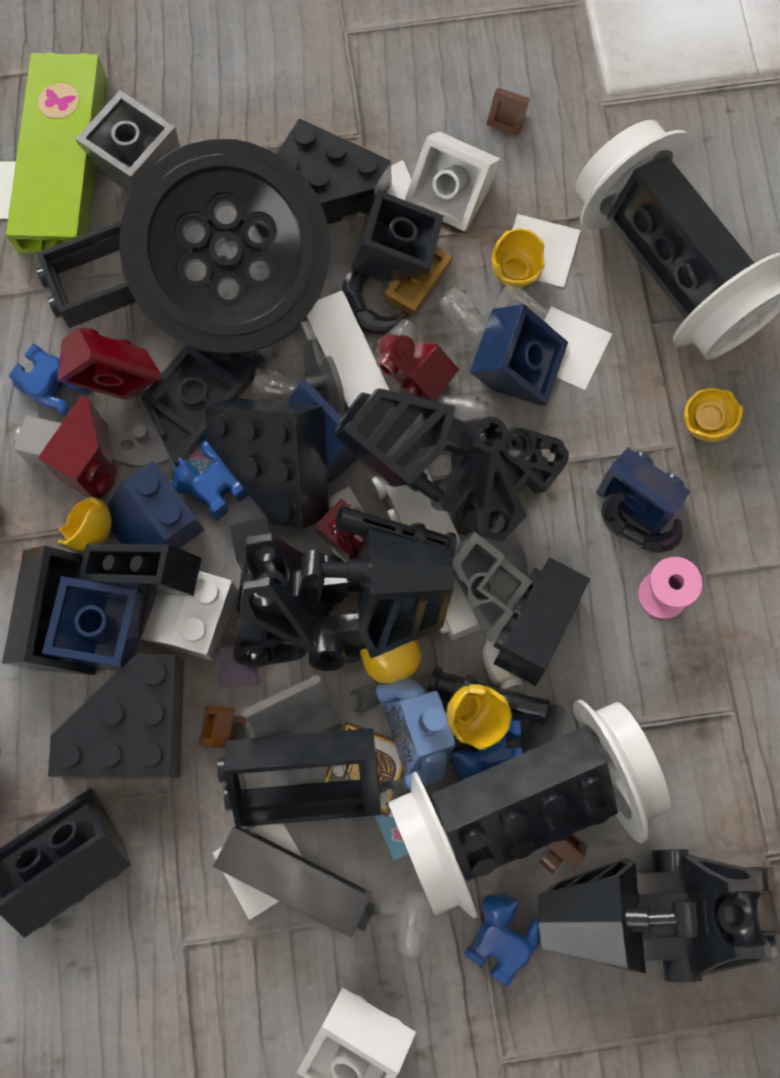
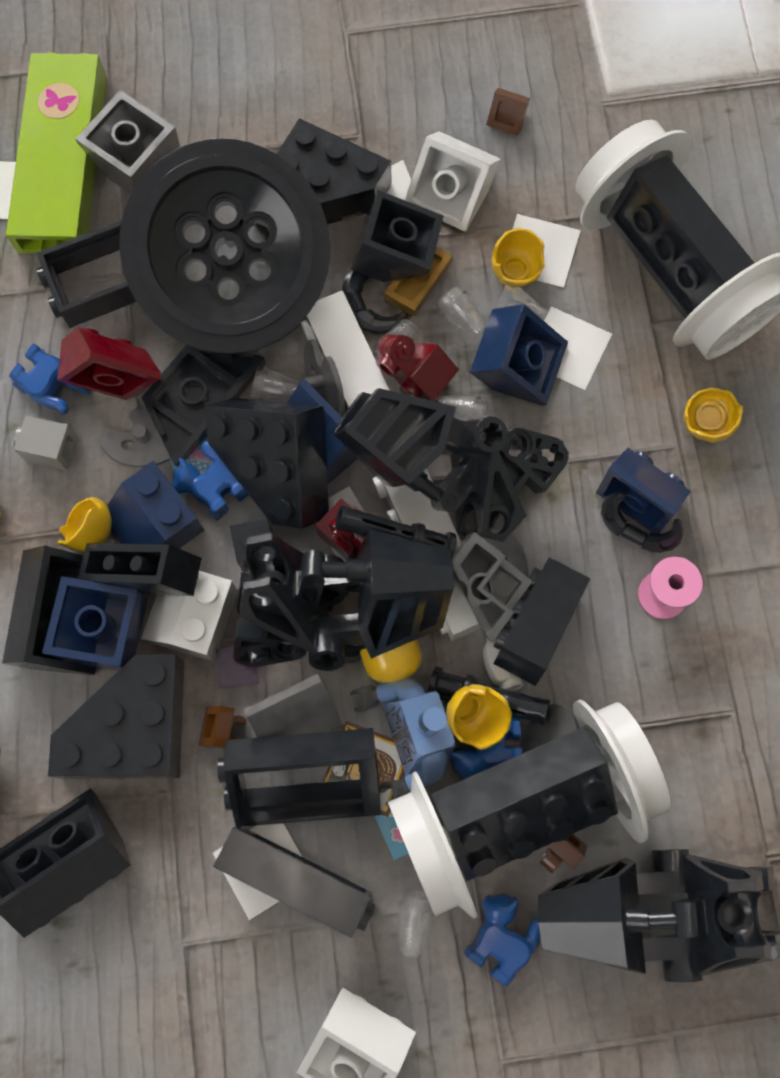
dark red slope [38,395,117,499] -> none

